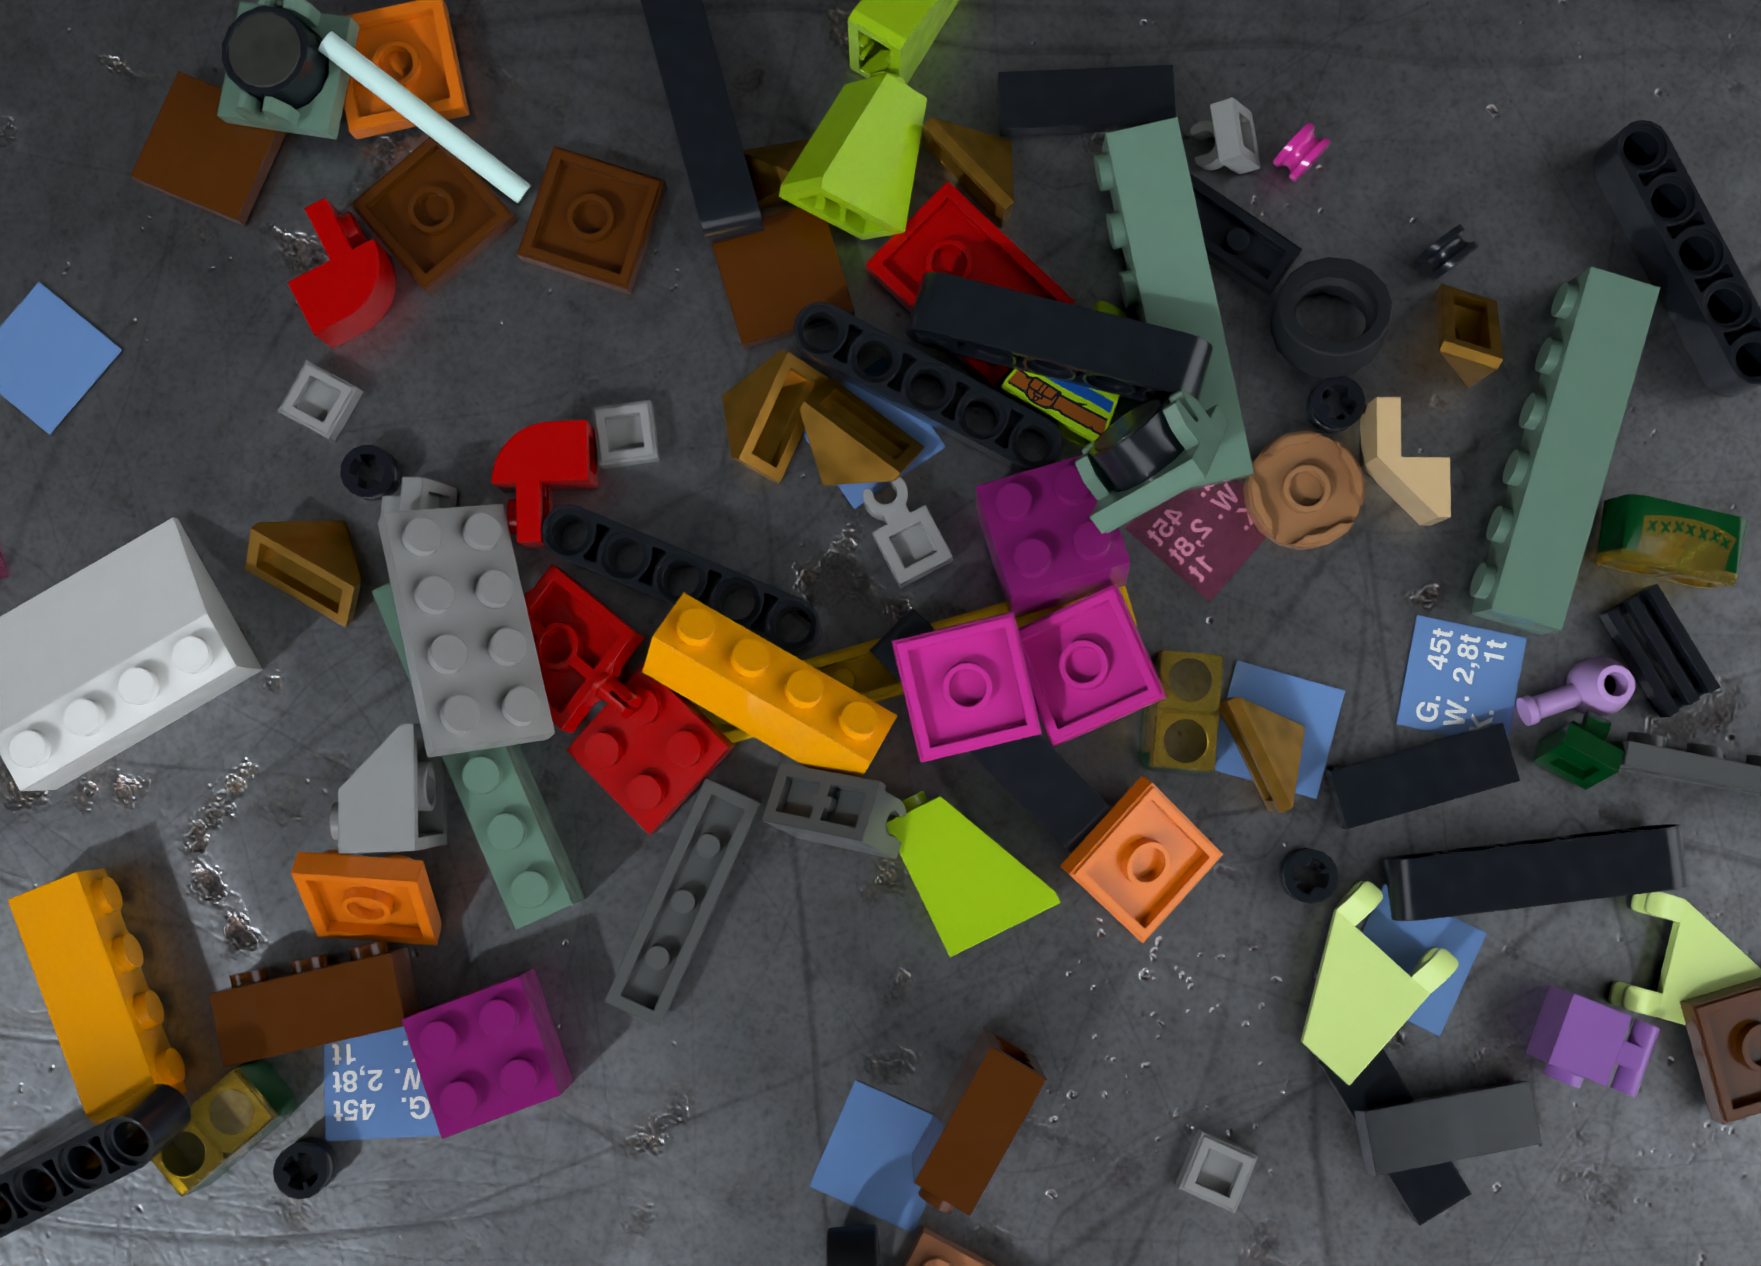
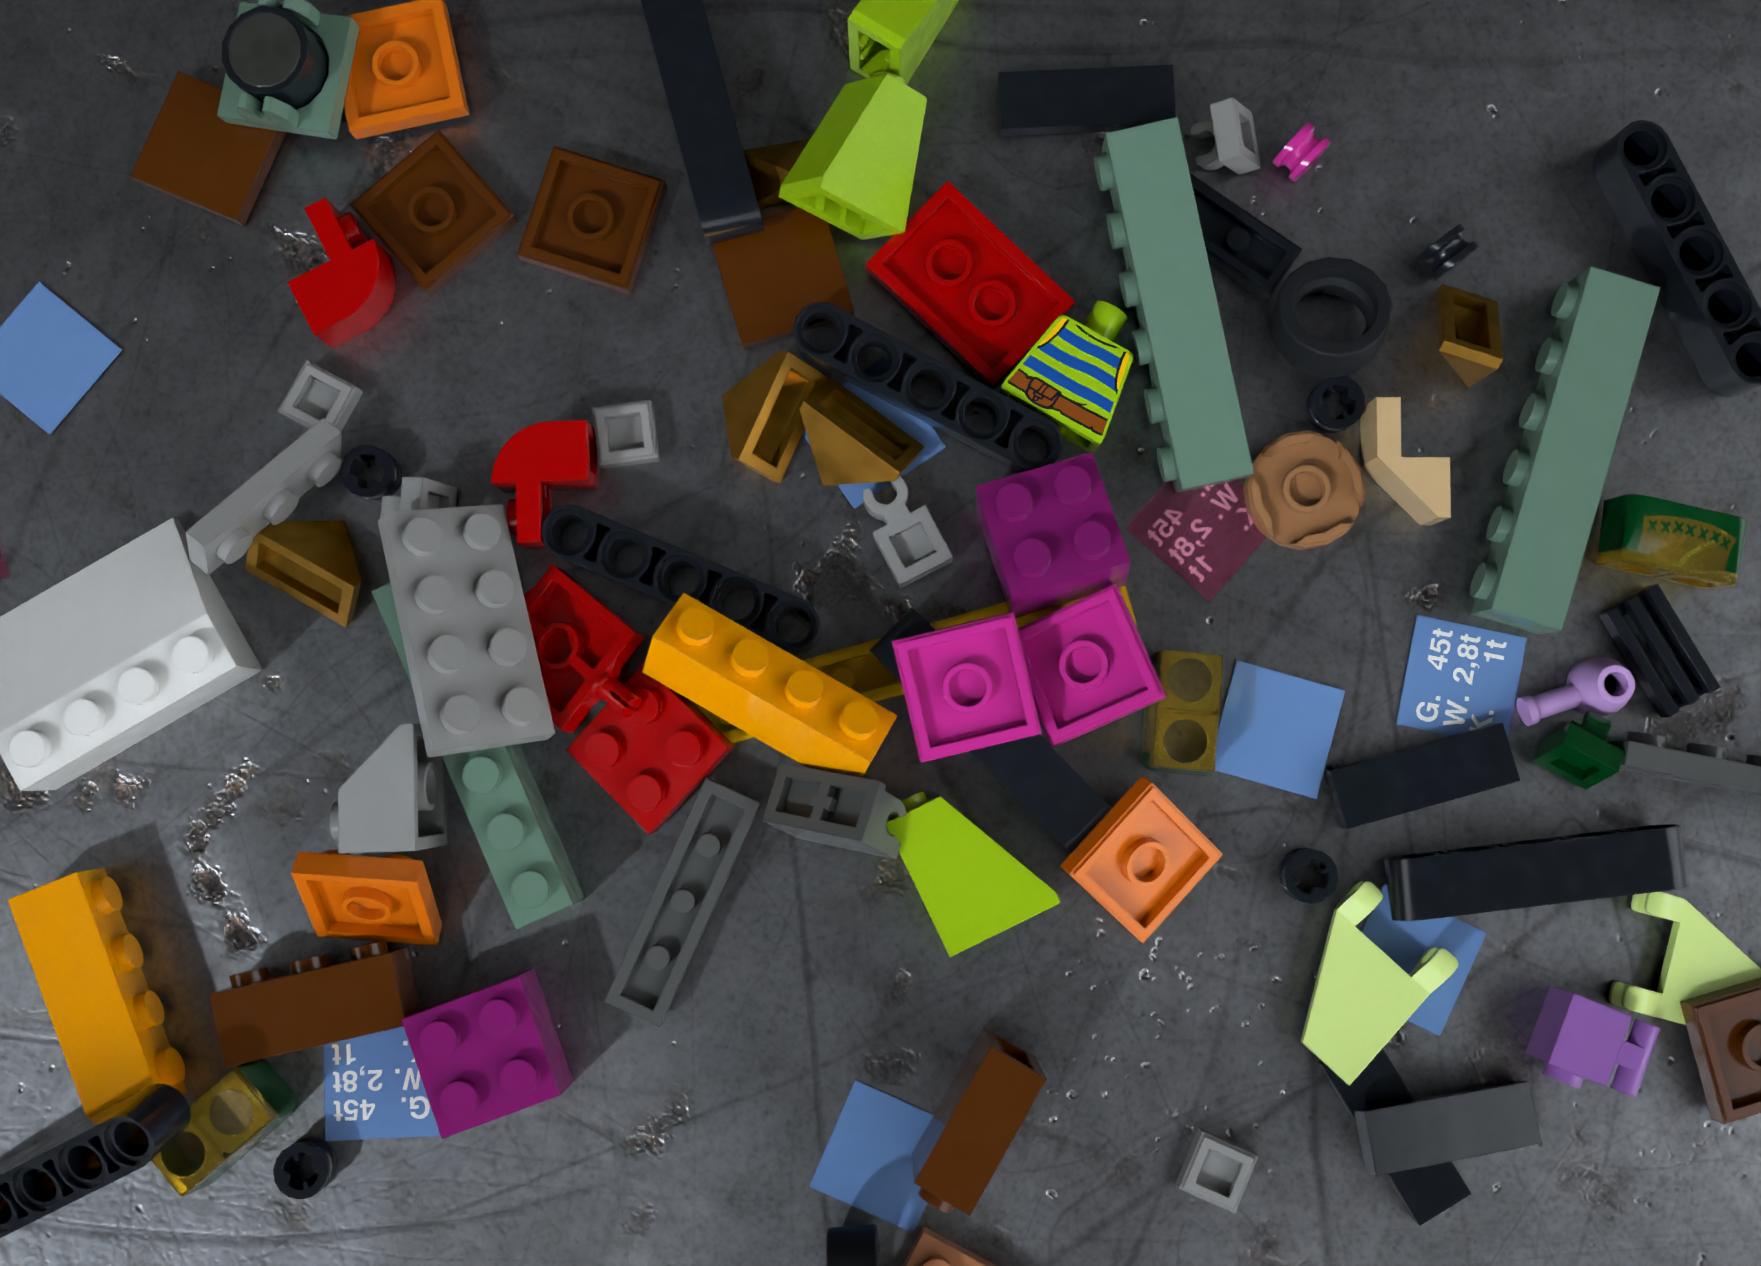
light aqua bar [318,31,532,204] -> none
black beam [906,272,1213,402] -> none
pearl gold slope [922,117,1014,228] -> none
piece [1075,388,1229,534] -> none
pearl gold slope [1215,696,1305,813] -> none
none -> light grey plate [186,418,342,575]

